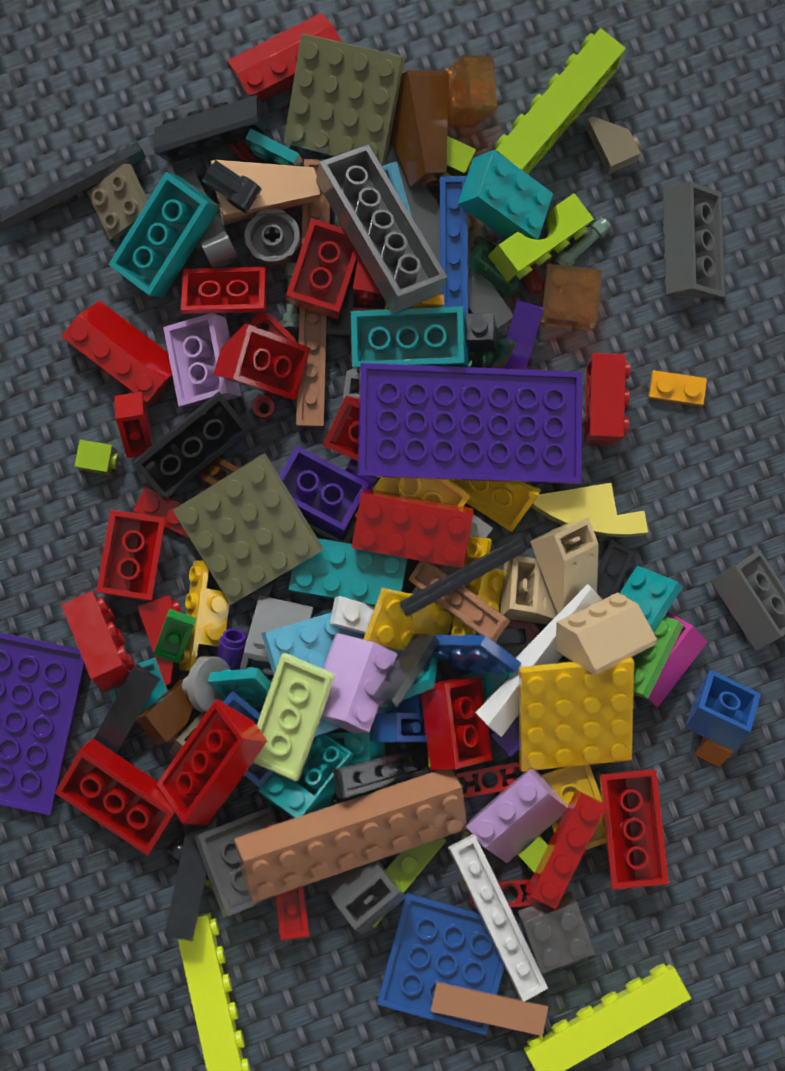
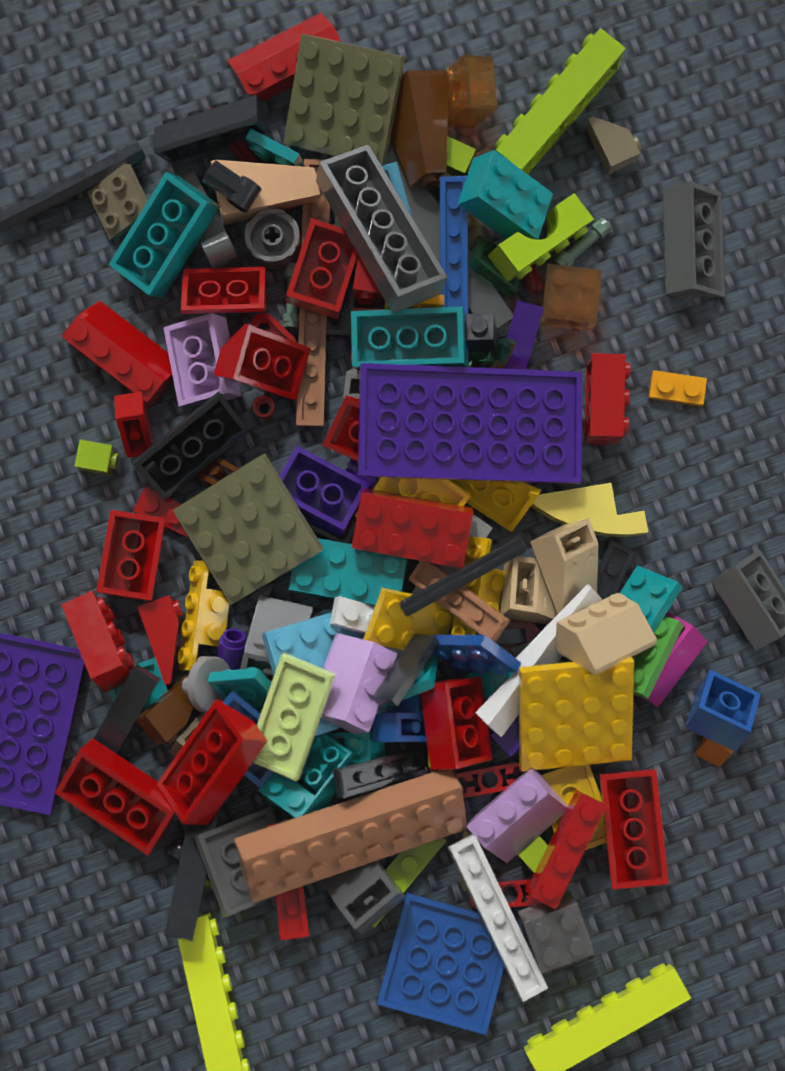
green slope [153,609,196,664] -> none
nougat tile [431,981,548,1036] -> none

